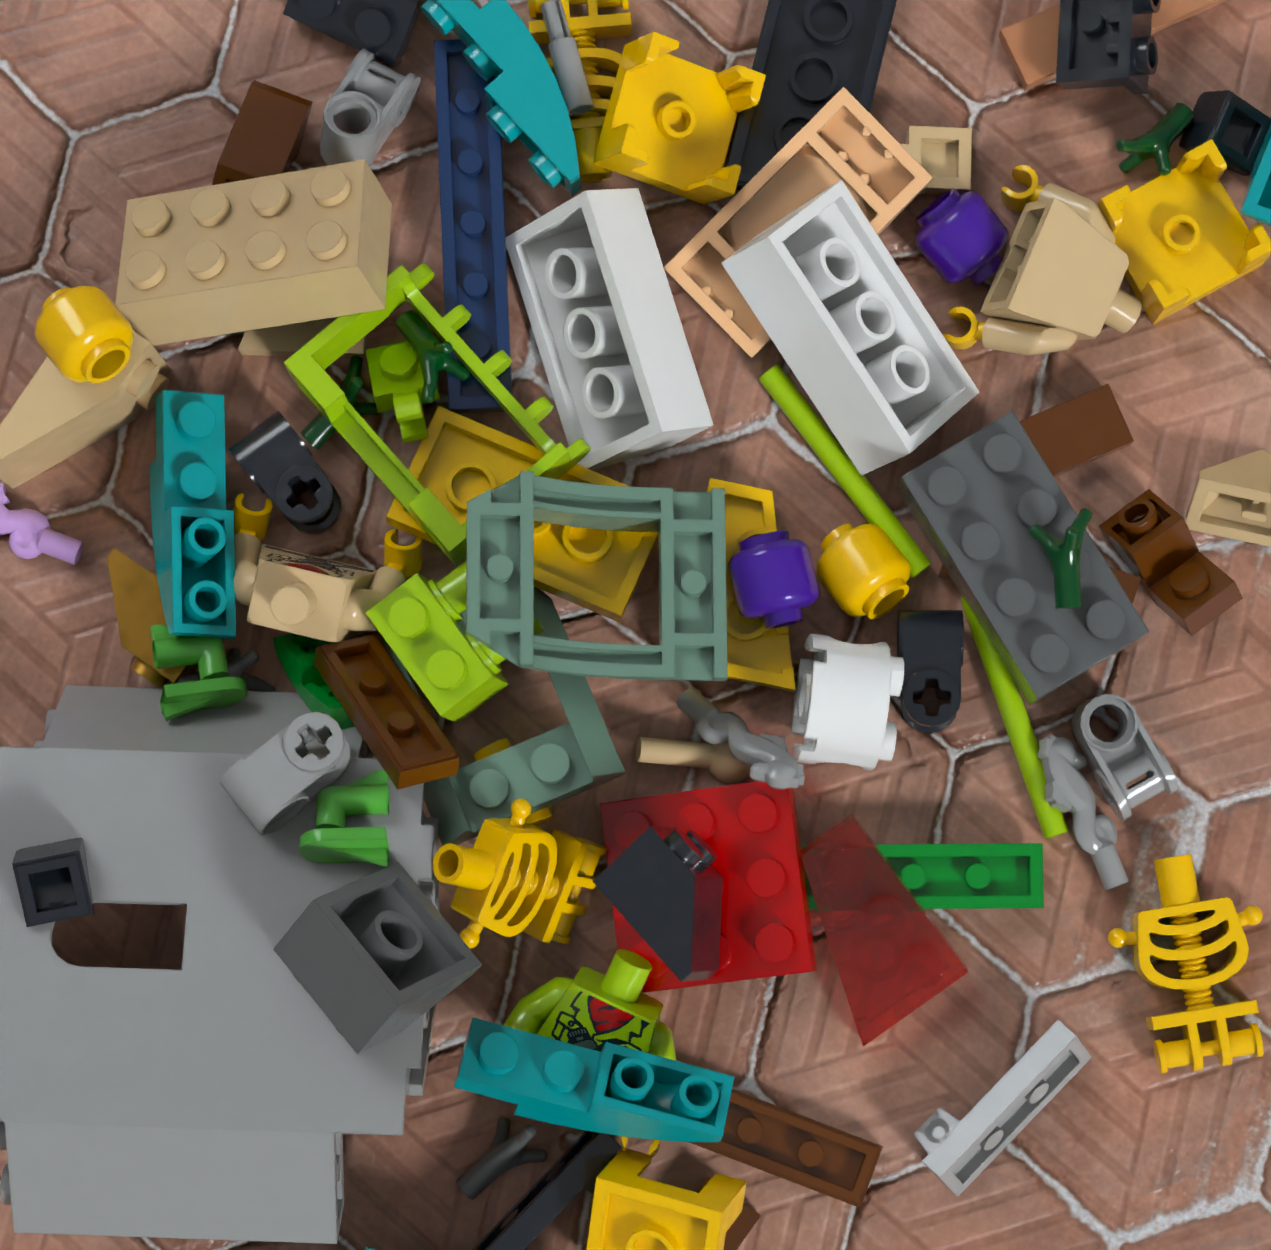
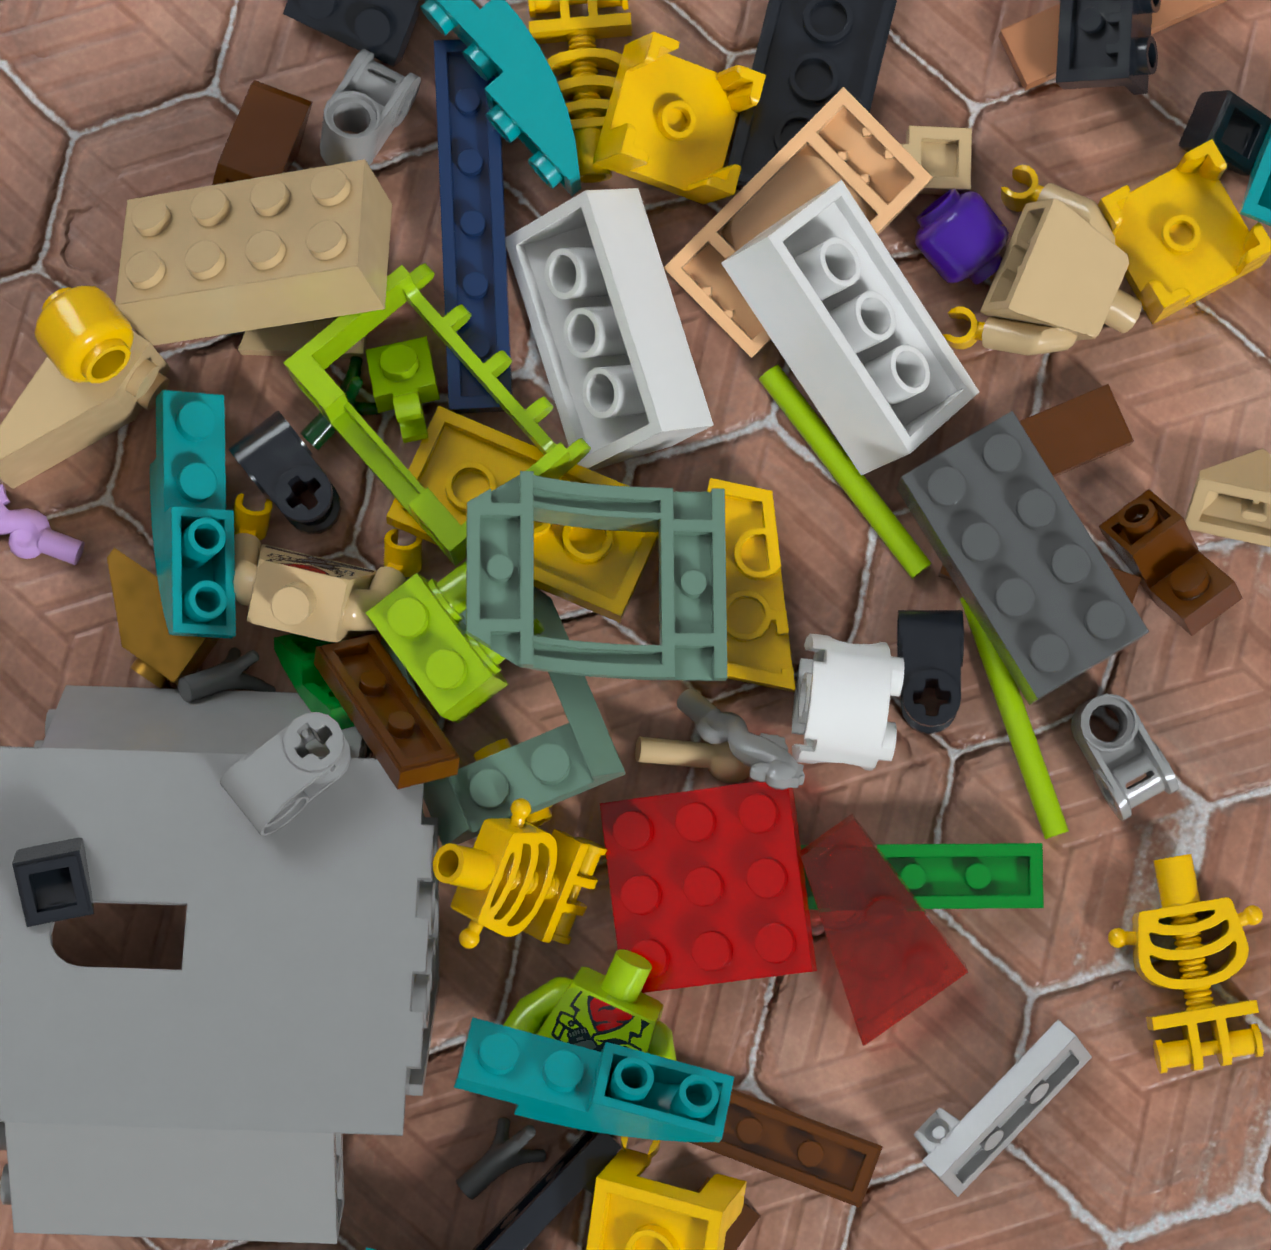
bright green piece [149,624,248,722] -> none
dark grey slope [273,862,482,1055] -> none
bright green piece [299,770,389,867] -> none
dark green bar [396,310,470,403] -> none
light grey pin [541,0,594,116] -> none
black slope [593,826,723,982] -> none
dark purple head [728,531,819,630] -> none
yellow head [816,524,911,619] -> none
dark green bar [1029,508,1092,609] -> none
light grey animal [1037,735,1129,890] -> none
dark green bar [1116,103,1195,176] -> none

